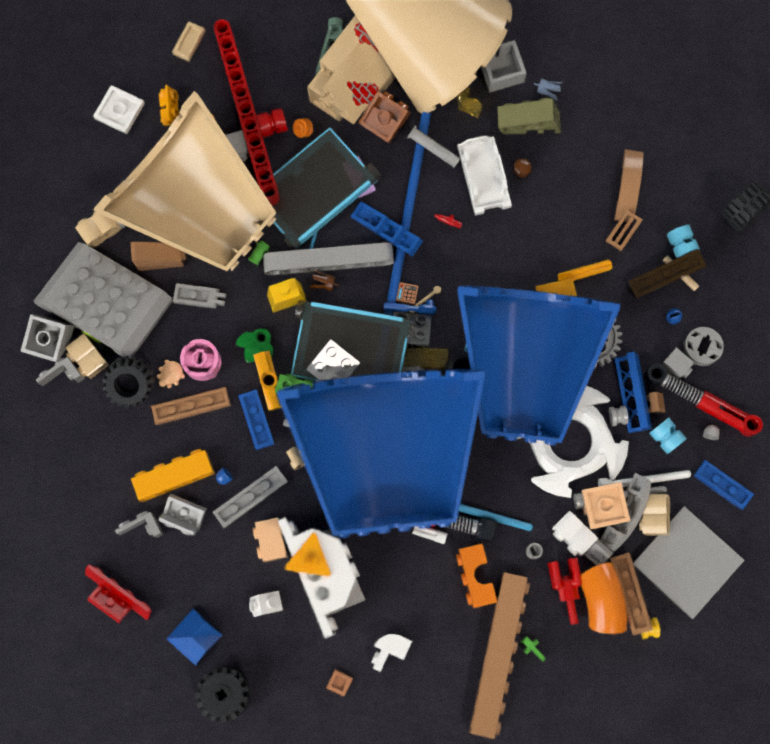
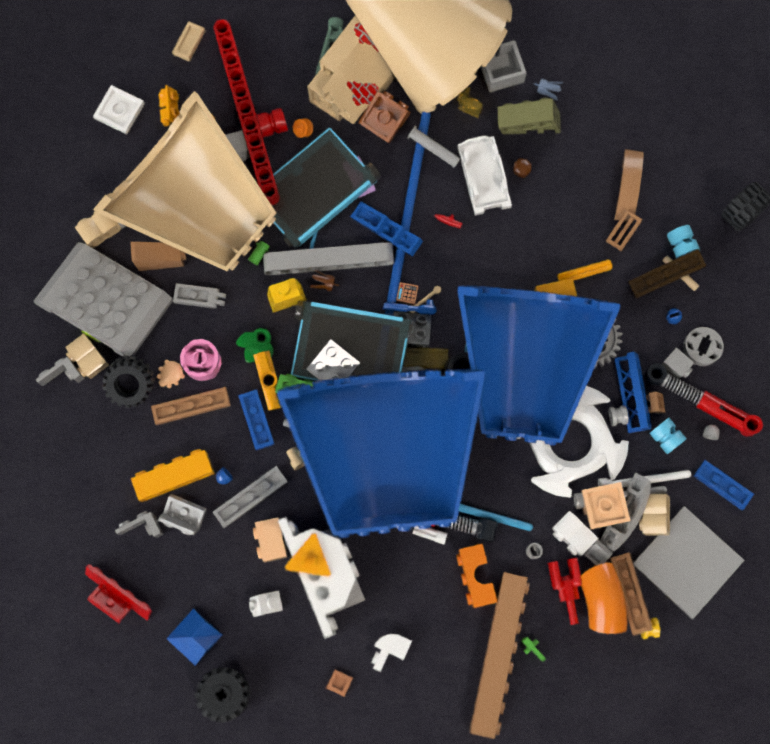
light grey slope [21,314,74,362] -> none

